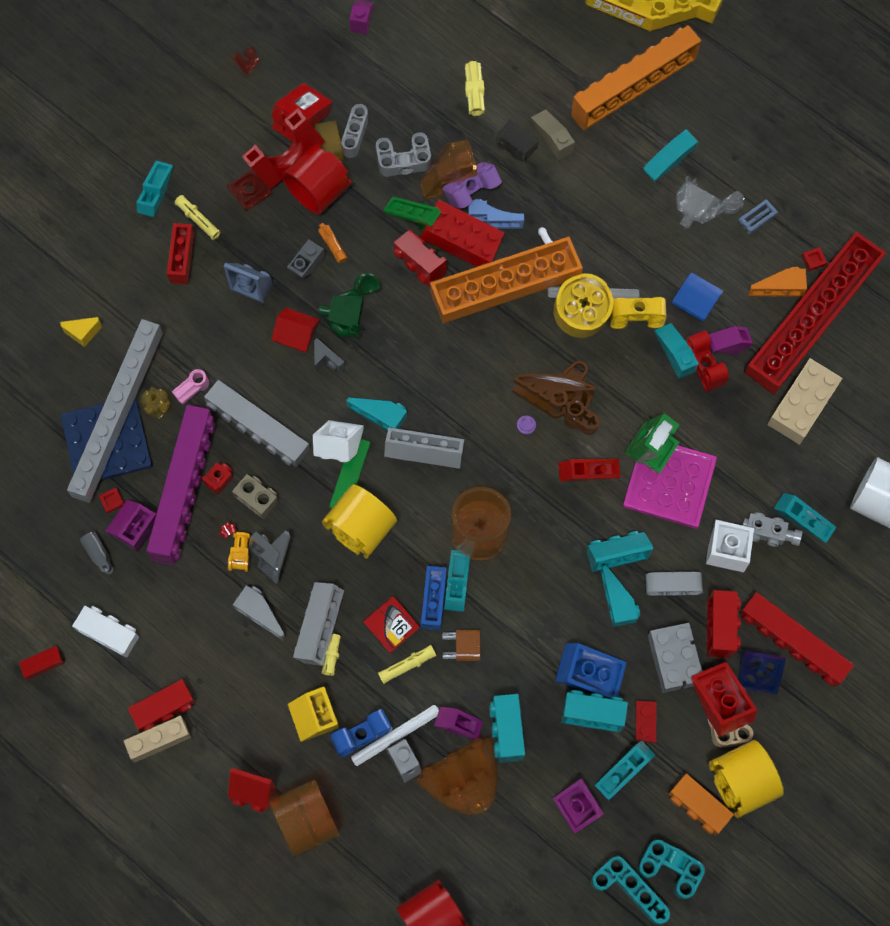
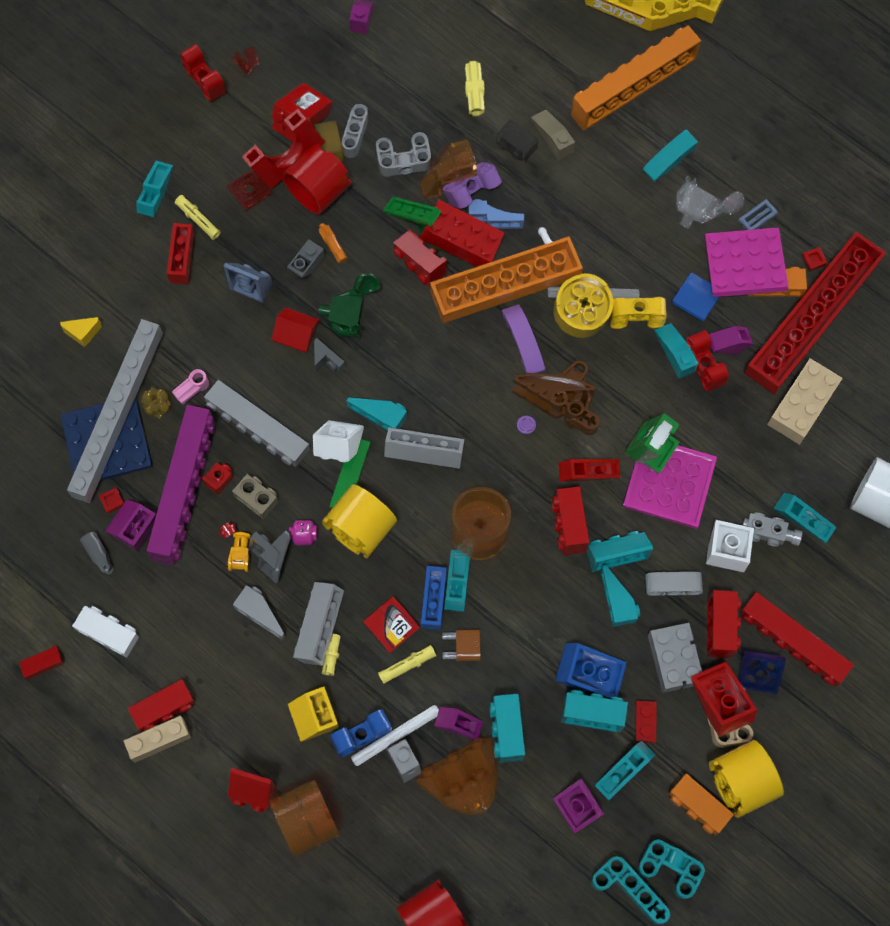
none -> red beam [180,44,226,102]
none -> dark pink head [289,520,317,546]
none -> medium lavender slope [501,304,545,374]
none -> red brick [551,487,589,556]
none -> dark pink plate [705,227,788,297]

